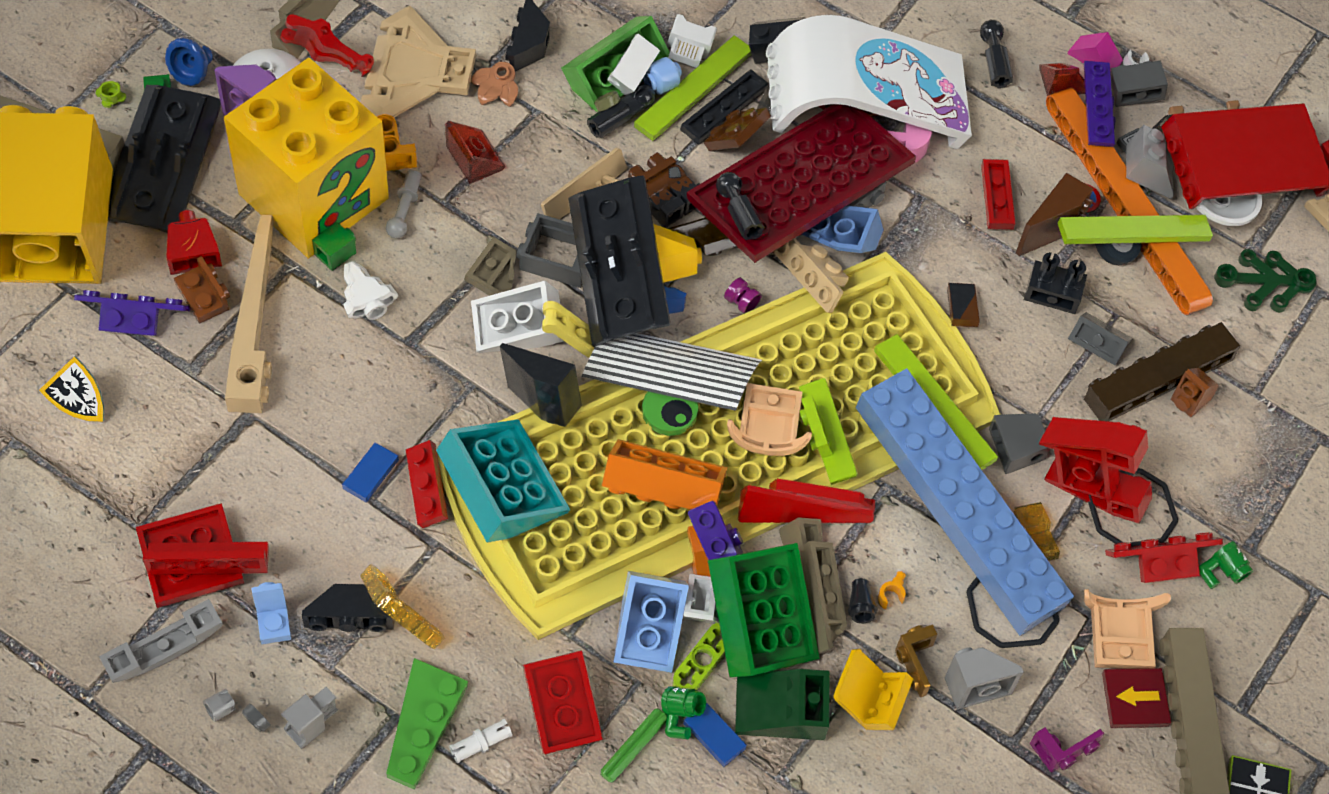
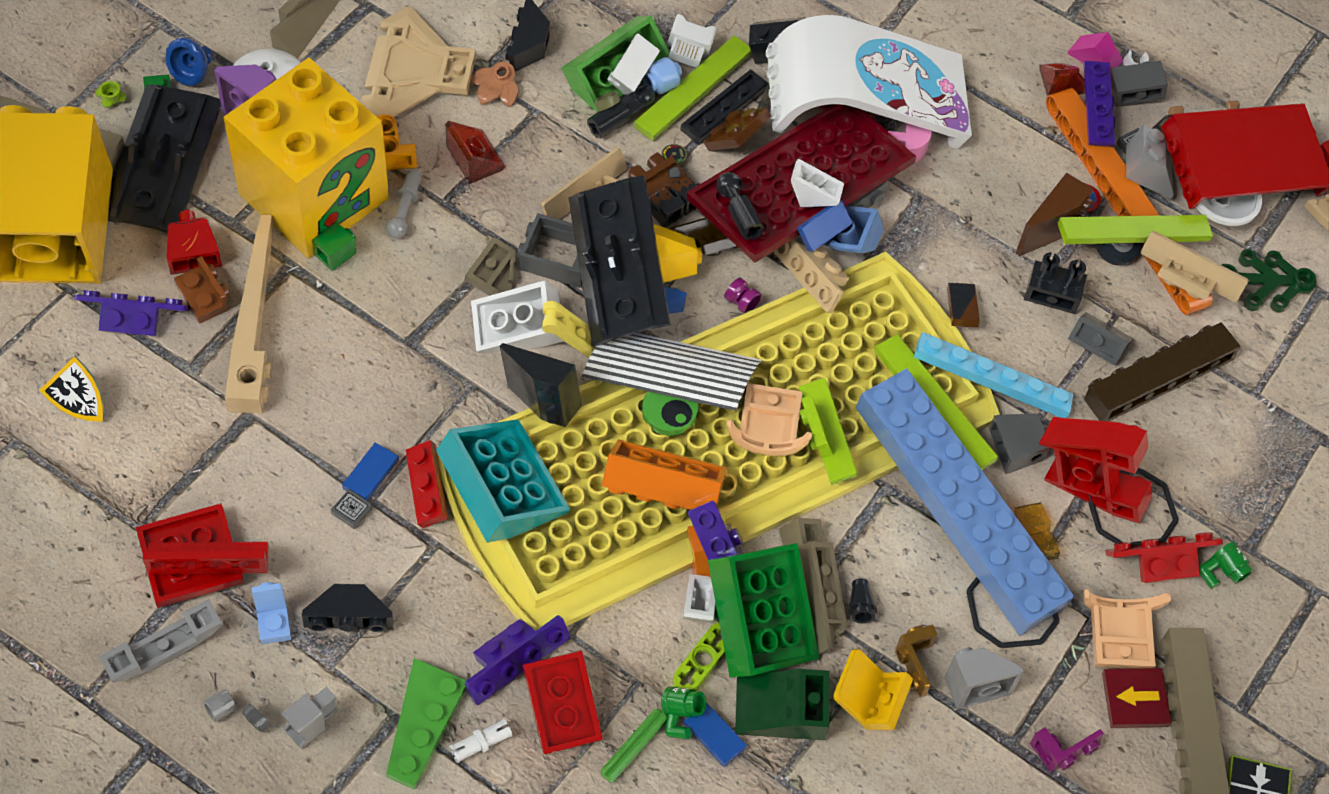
red animal [280,14,374,77] -> none
white rock [344,261,398,320] -> none
clear yellow beam [360,564,445,649] -> none
light blue slope [613,571,689,673] -> none
red wedge [738,478,876,523] -> none
light orange piece [878,571,906,610] -> none
black piece [980,19,1013,88] -> none
red plate [981,159,1016,230] -> none
dark orange slope [1170,368,1219,417] -> none
none -> tile [331,489,372,529]
none -> dark purple bracket [465,615,571,705]
none -> tile [661,144,687,167]
none -> white slope [791,159,844,207]
none -> tile [797,200,852,252]
none -> medium azure plate [914,332,1073,418]
none -> tan bracket [1141,231,1248,302]

